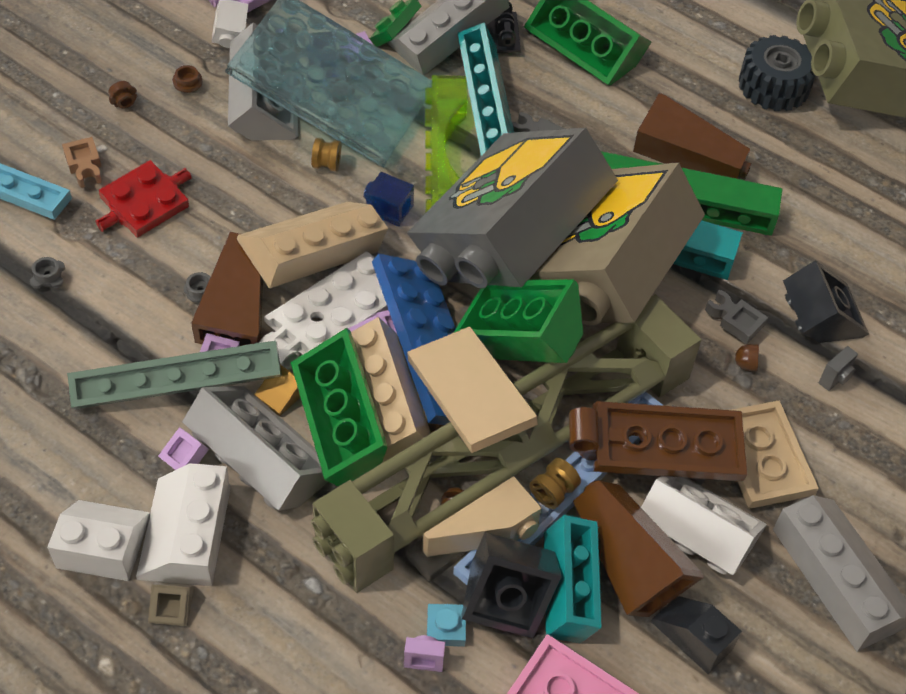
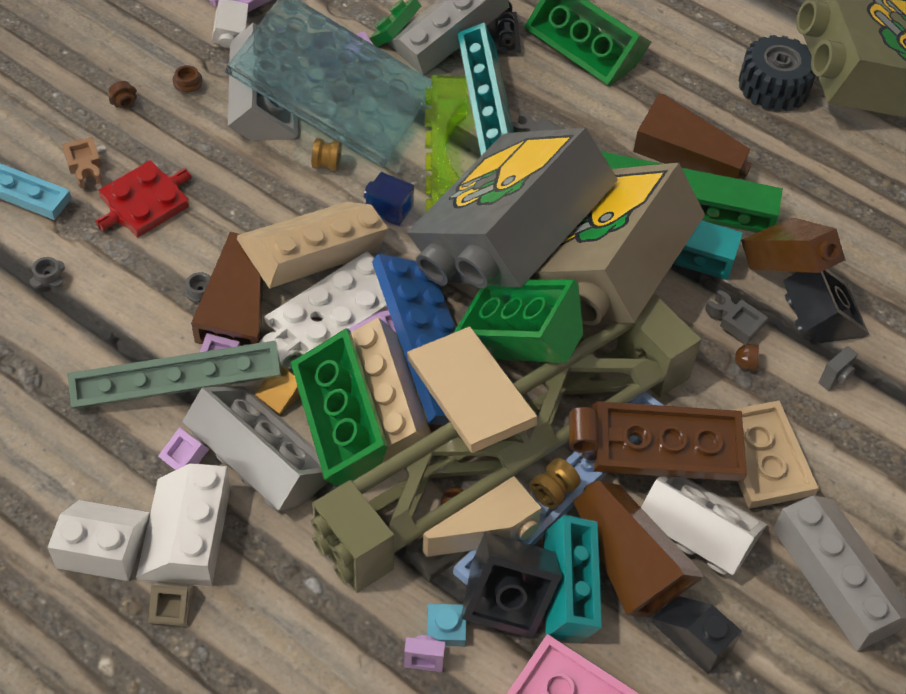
none -> reddish brown slope [741,218,846,273]

